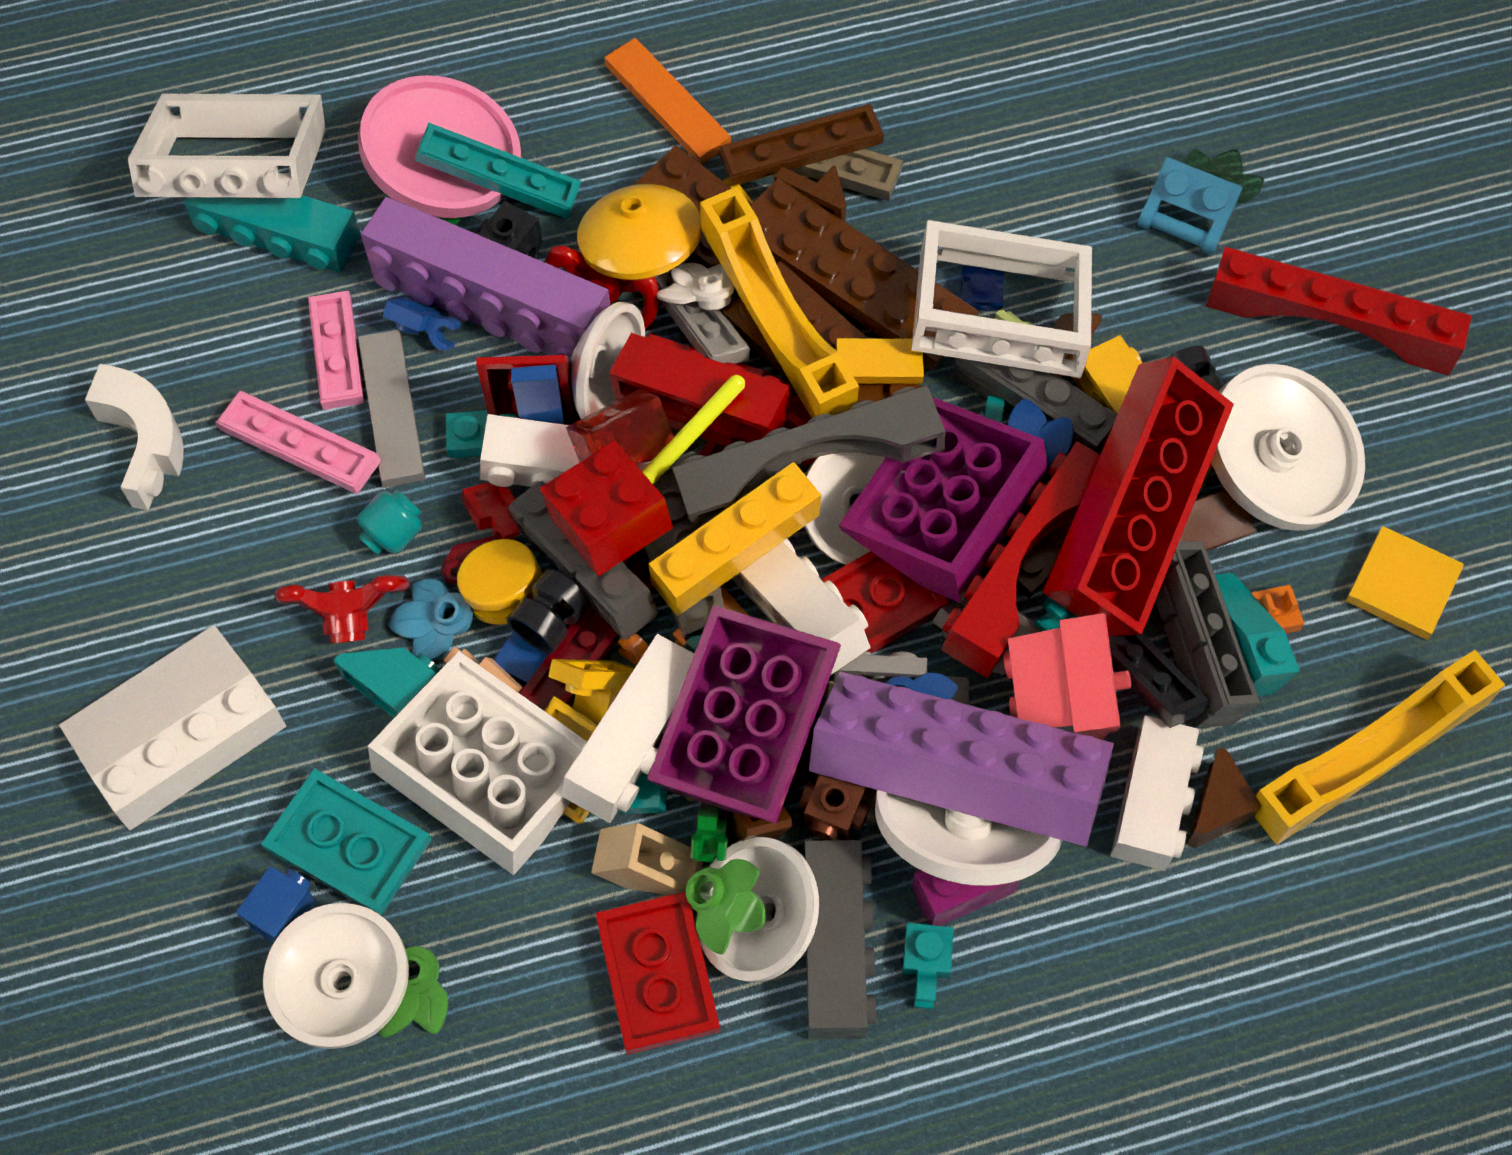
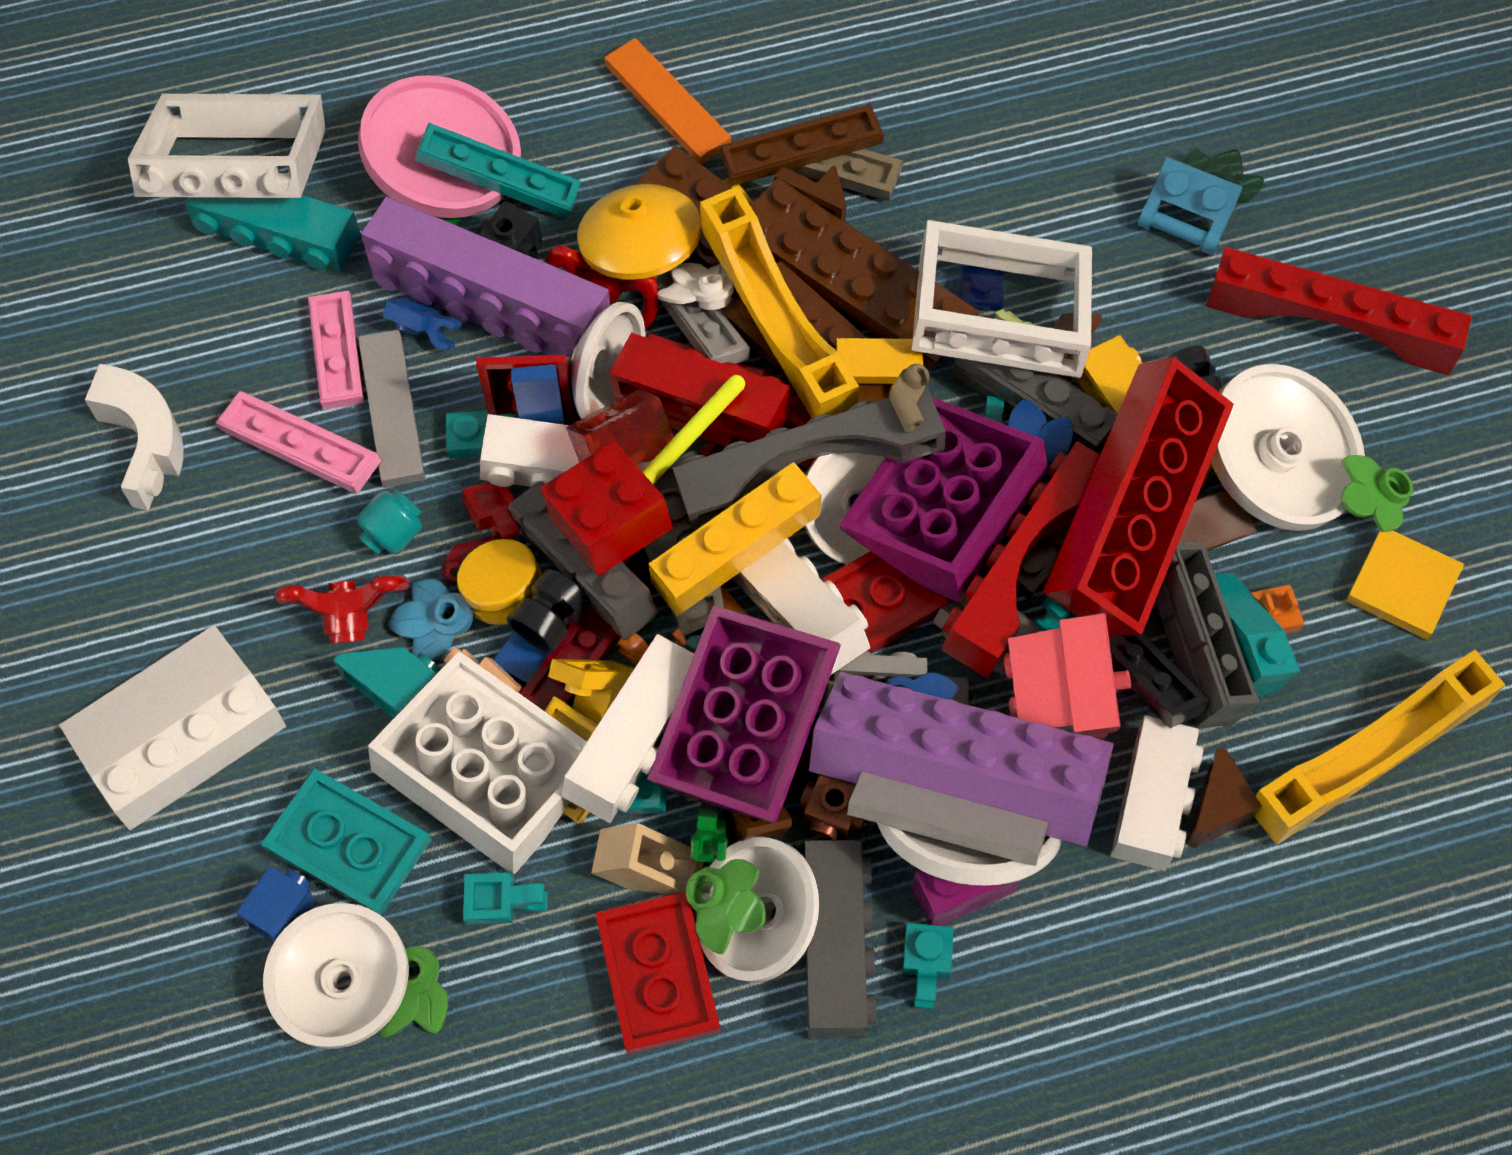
none -> teal plate [463,872,548,925]
none -> light grey tile [847,772,1048,866]
none -> dark tan arm [889,363,929,432]
none -> bright green plate [1340,455,1413,532]

